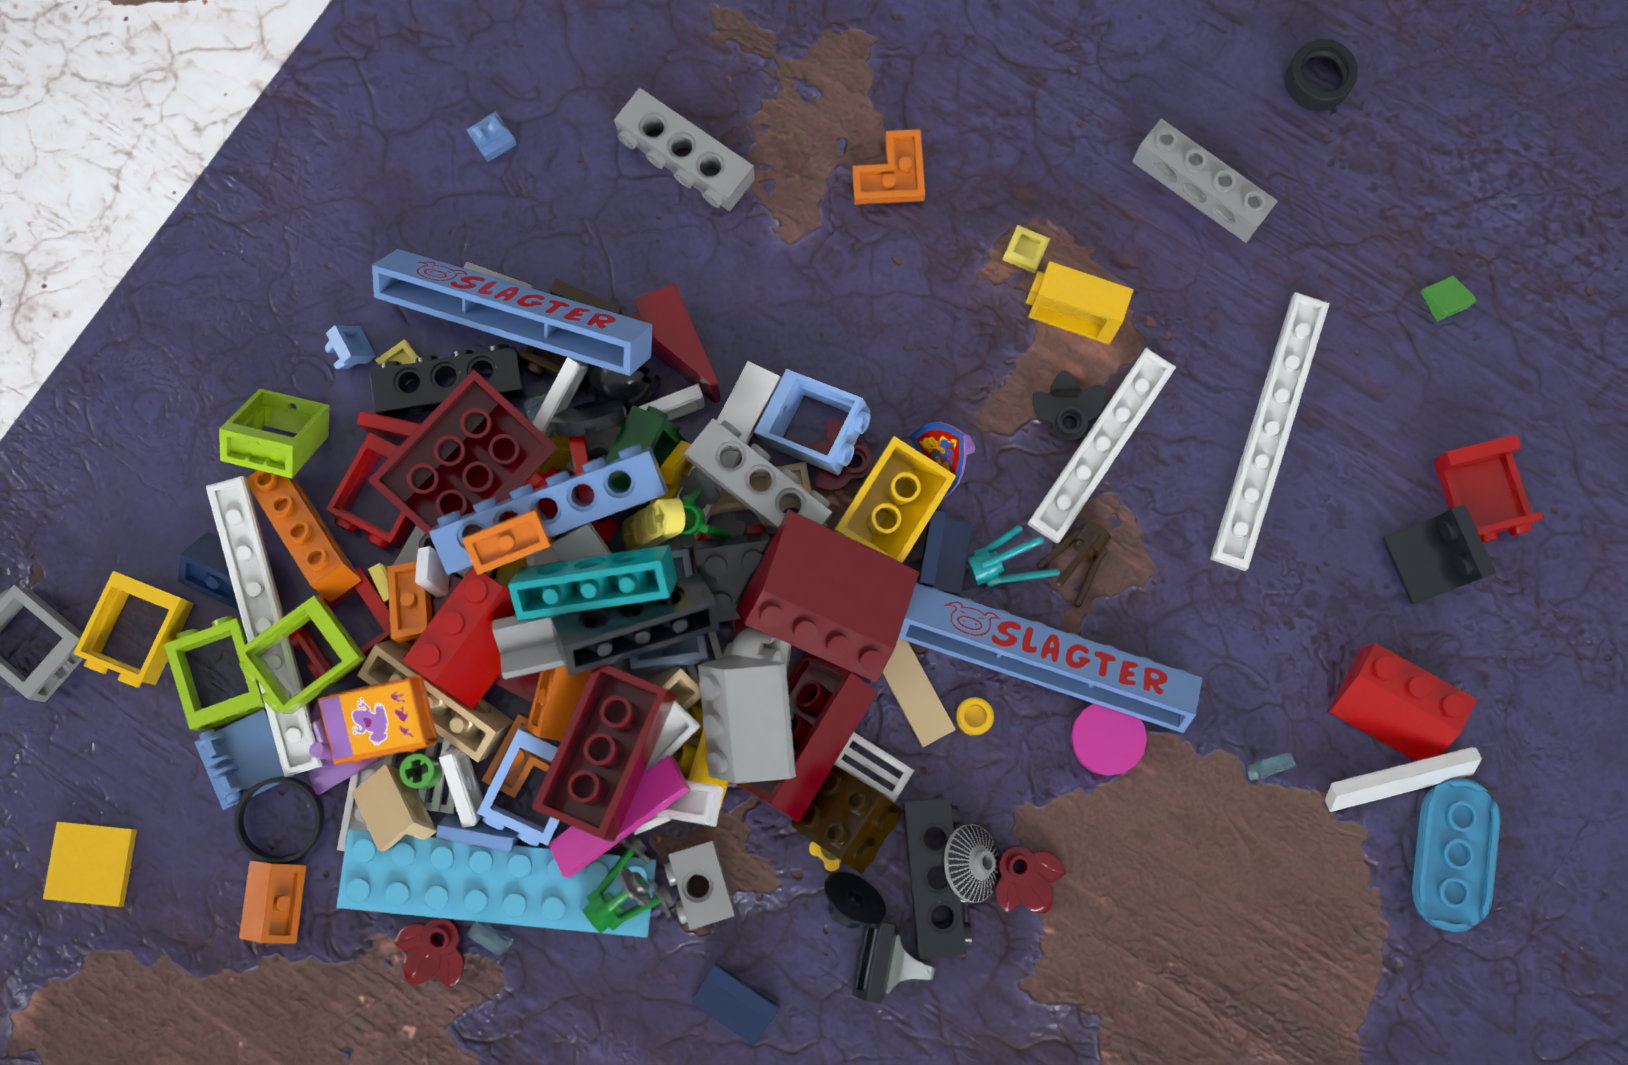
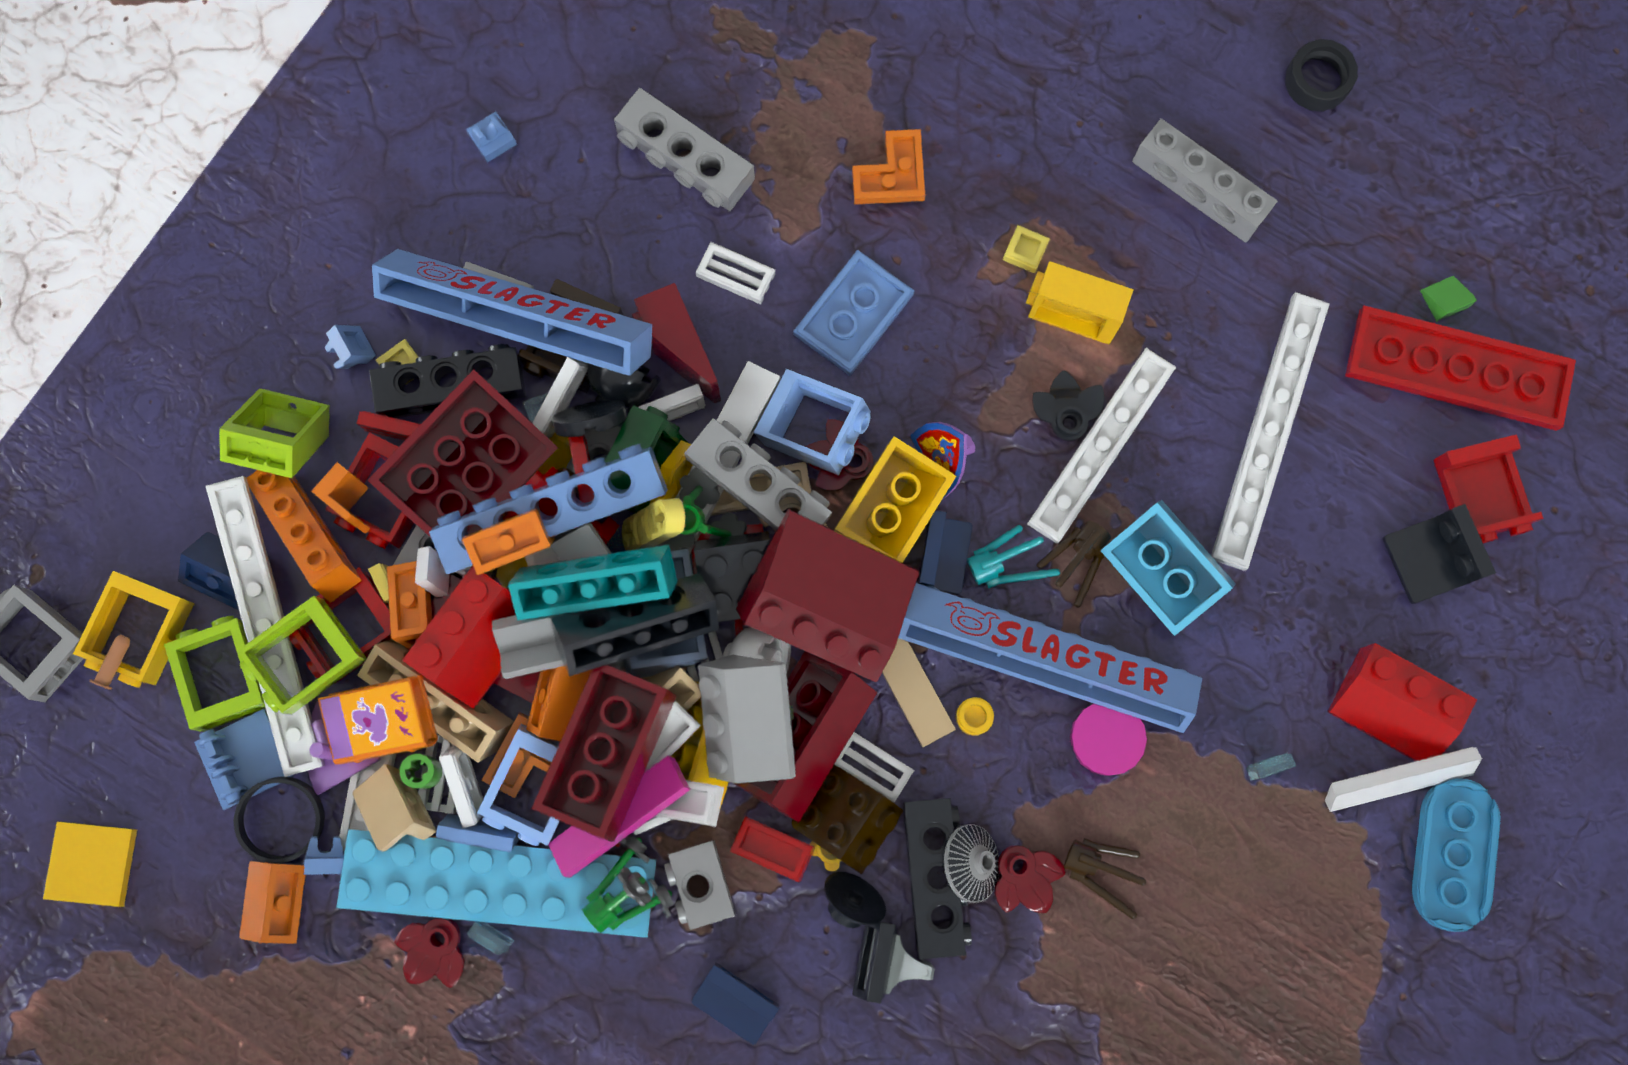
none -> nougat piece [89,635,130,690]
none -> medium blue tile [304,836,344,875]
none -> orange panel [311,462,370,534]
none -> white tile [696,242,775,305]
none -> red tile [730,816,815,883]
none -> medium blue tile [793,250,915,376]
none -> dark brown plant [1063,838,1147,919]
none -> medium azure slope [1101,500,1236,636]
none -> red plate [1345,305,1576,431]

